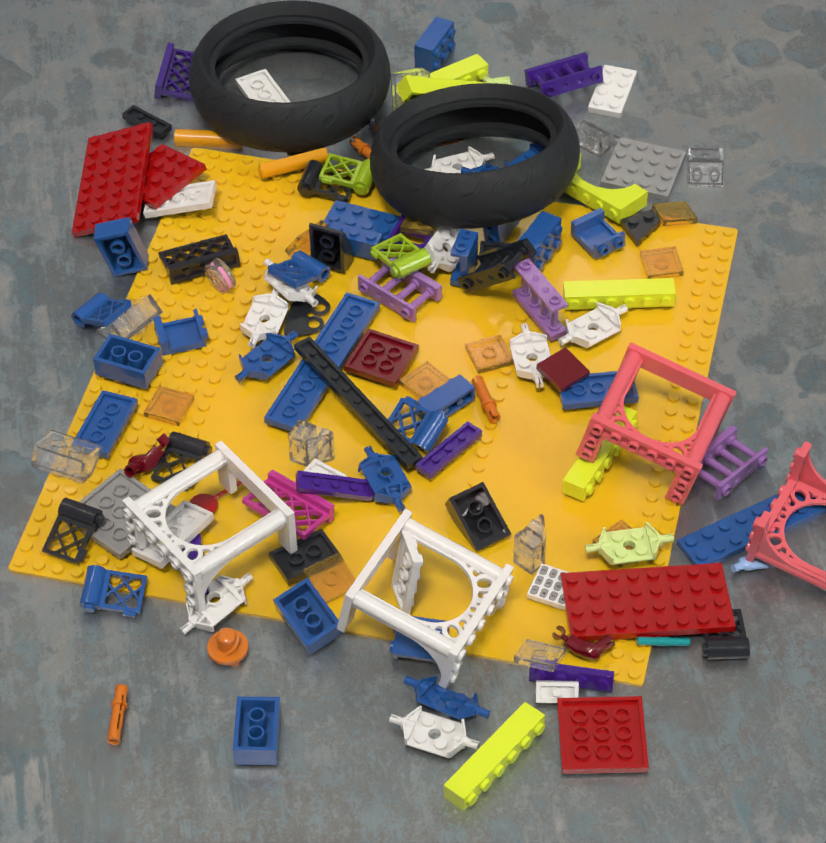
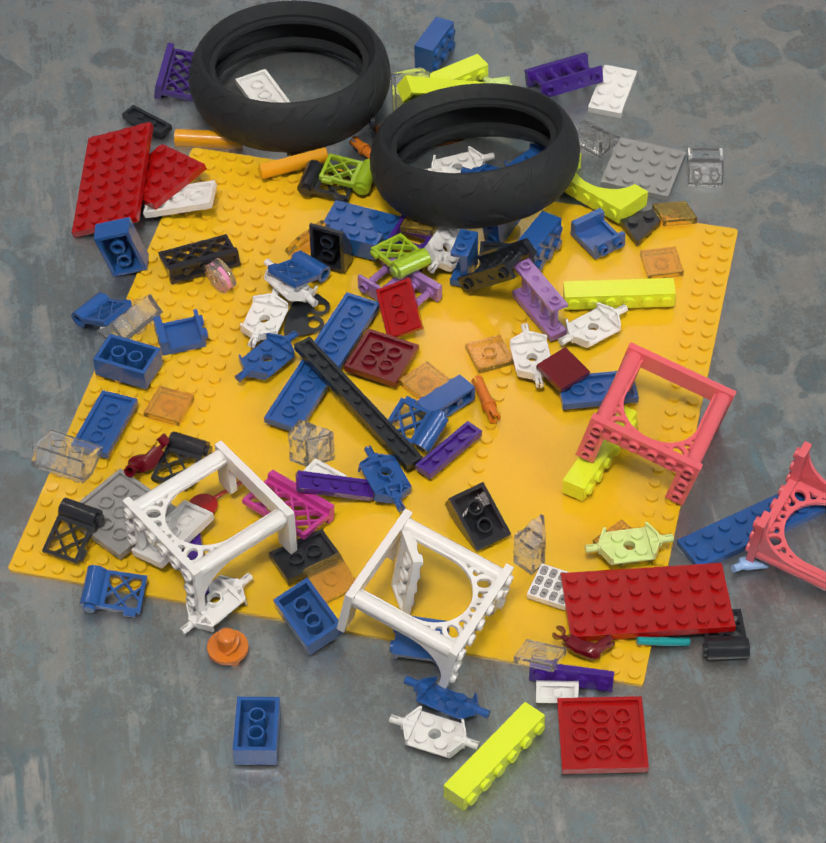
orange pin [106,684,129,745] -> none
medium lavender fence [698,425,768,501] -> none
none -> red tile [376,278,424,338]

